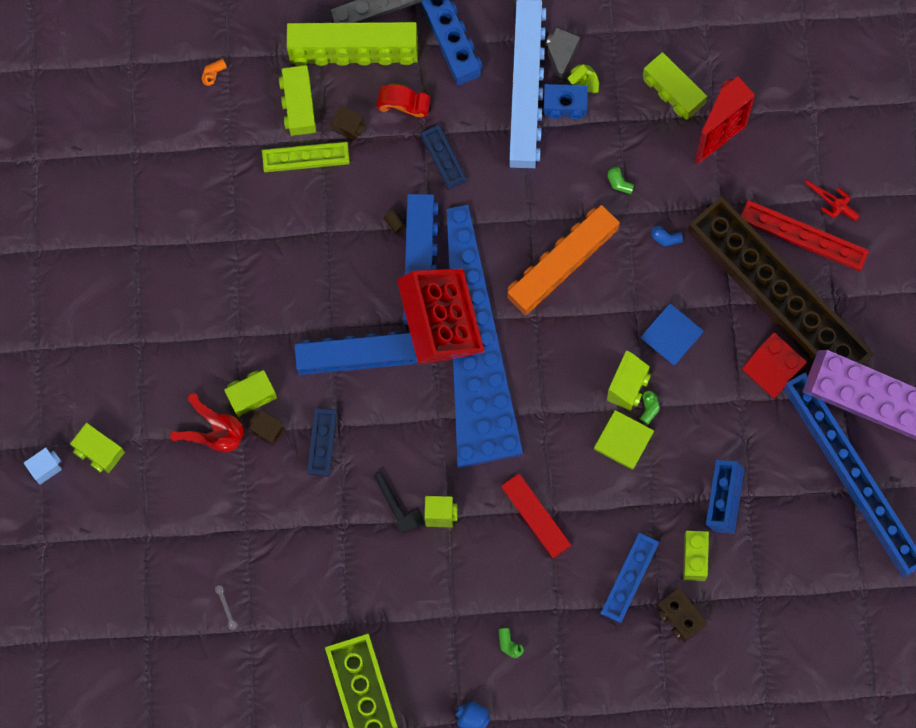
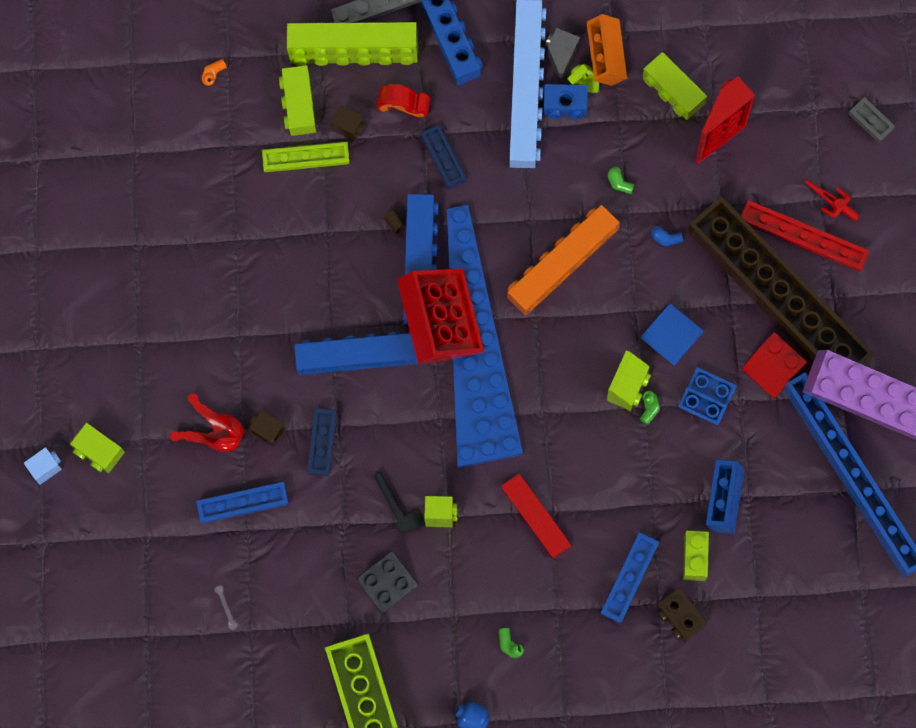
lime brick [224,370,277,418] -> none
lime tile [594,410,654,470] -> none
none -> blue plate [196,482,289,524]
none -> black hinge [356,551,418,613]
none -> orange brick [587,14,627,86]
none -> blue slope [678,367,737,425]
none -> dark grey plate [849,97,896,143]

